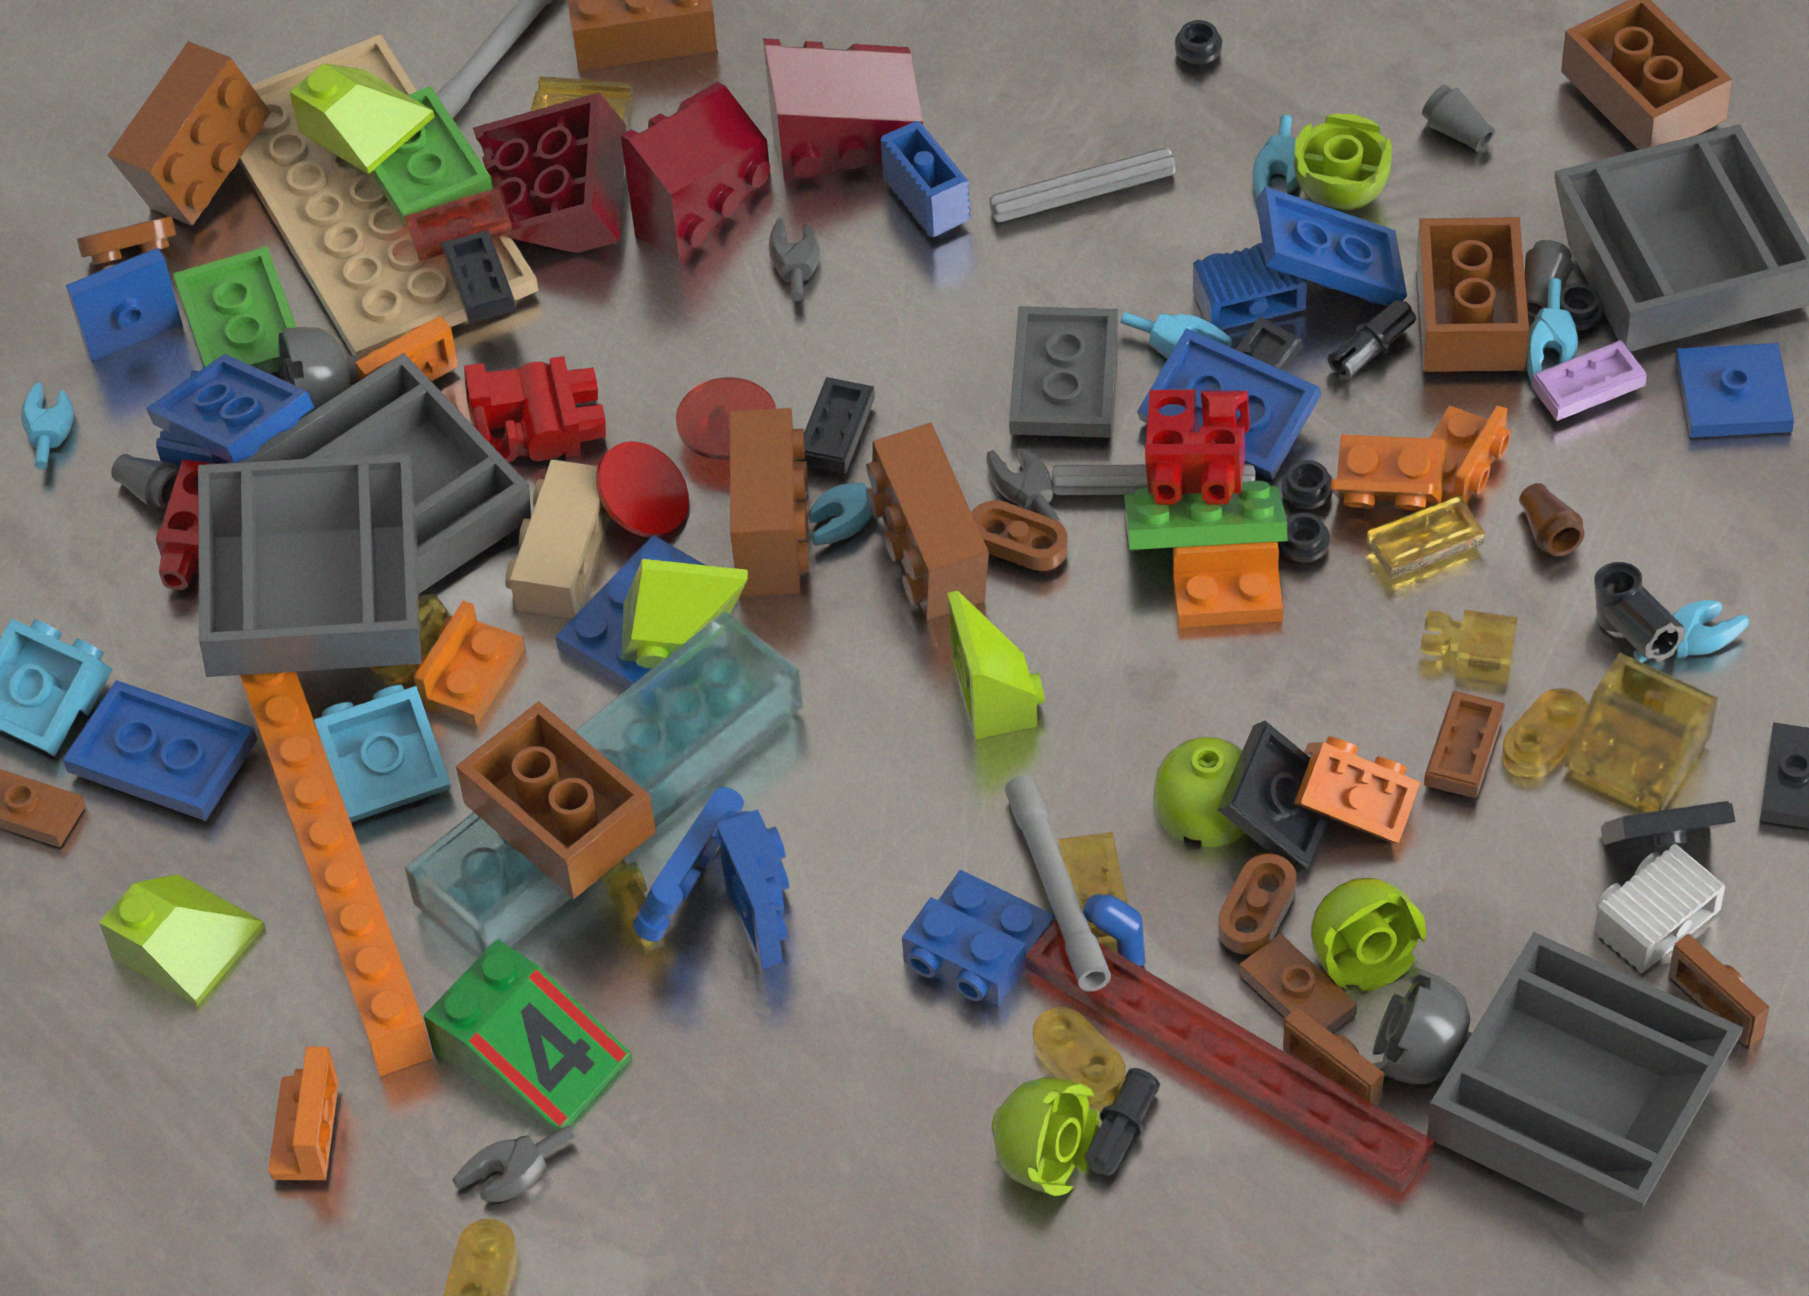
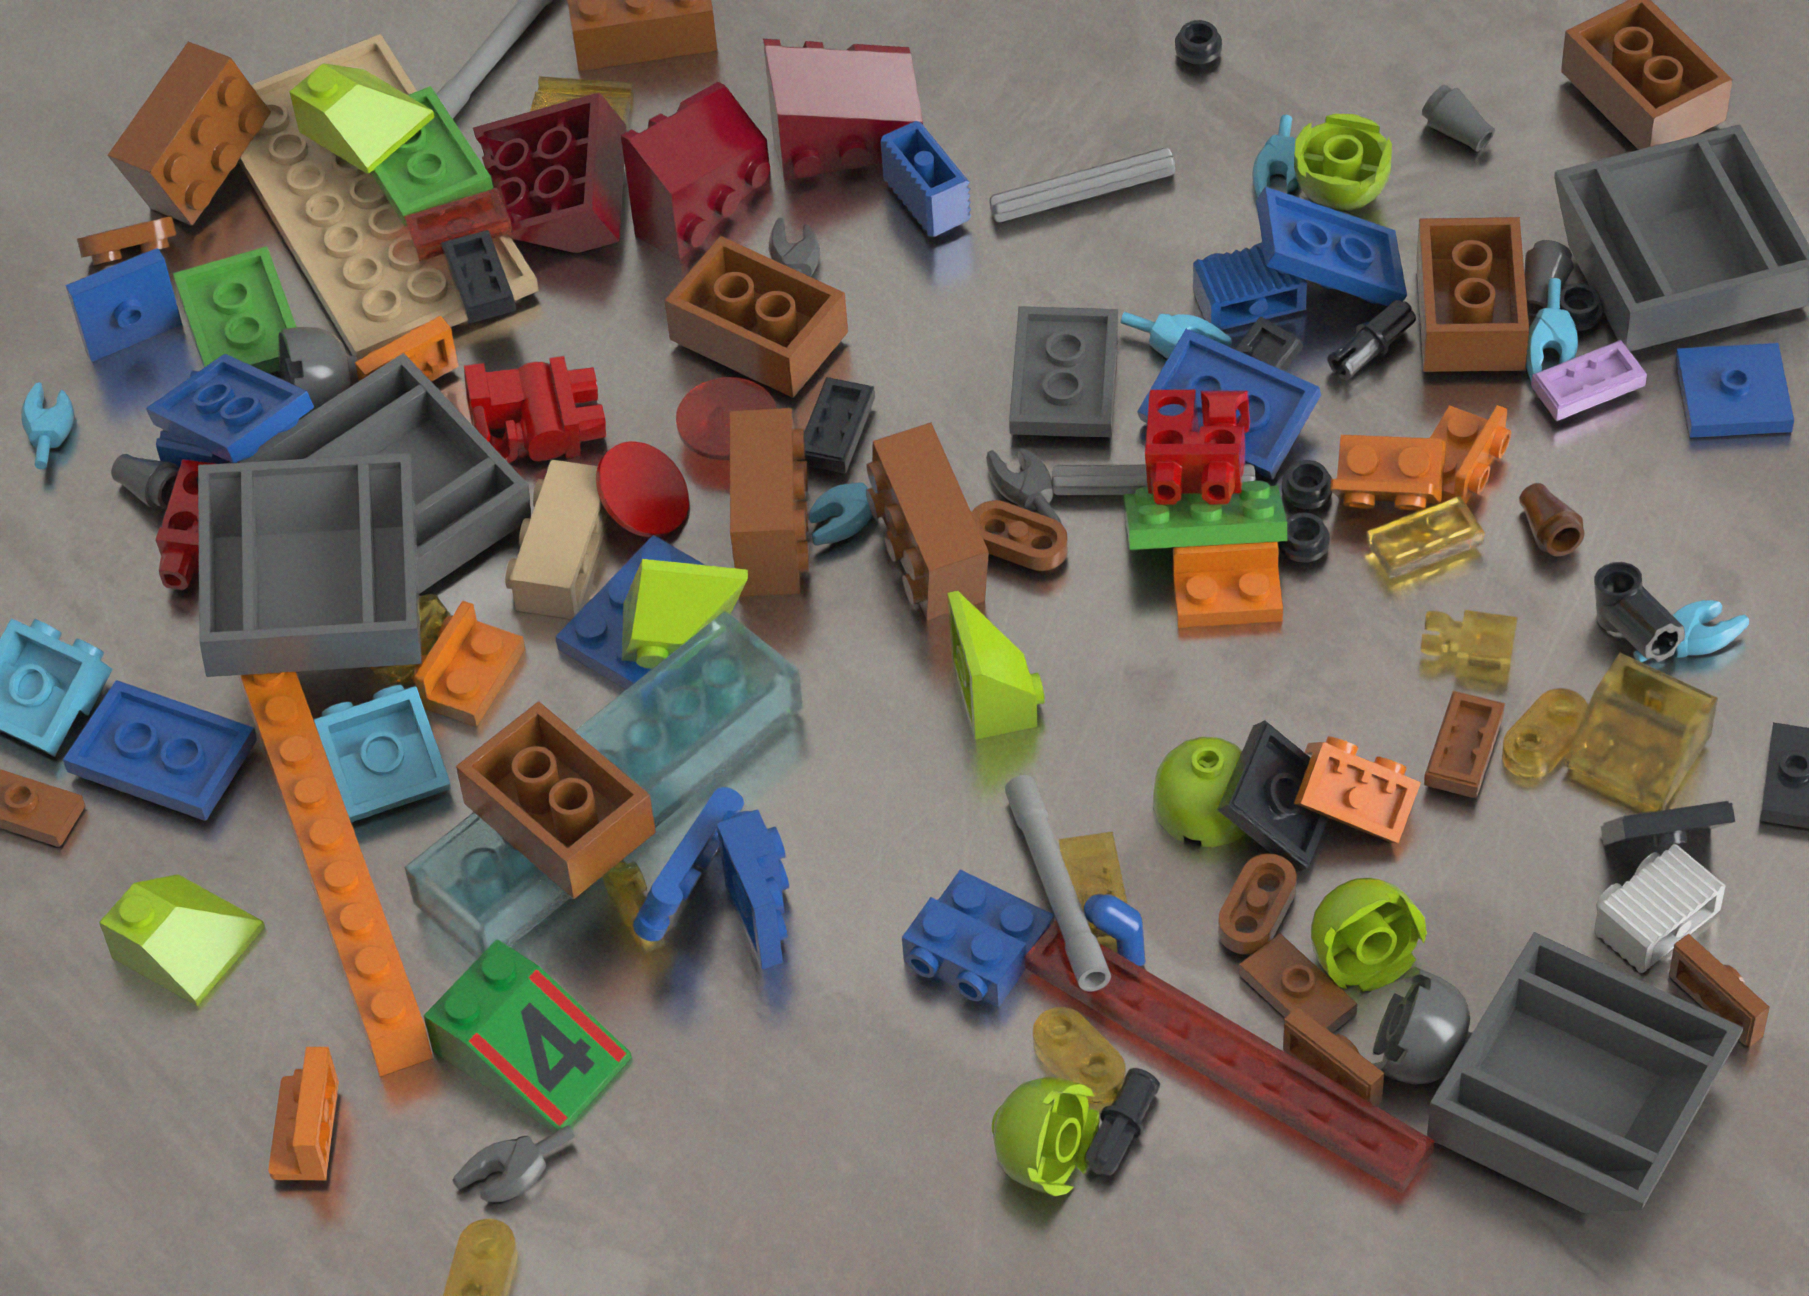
none -> dark orange brick [664,236,848,397]

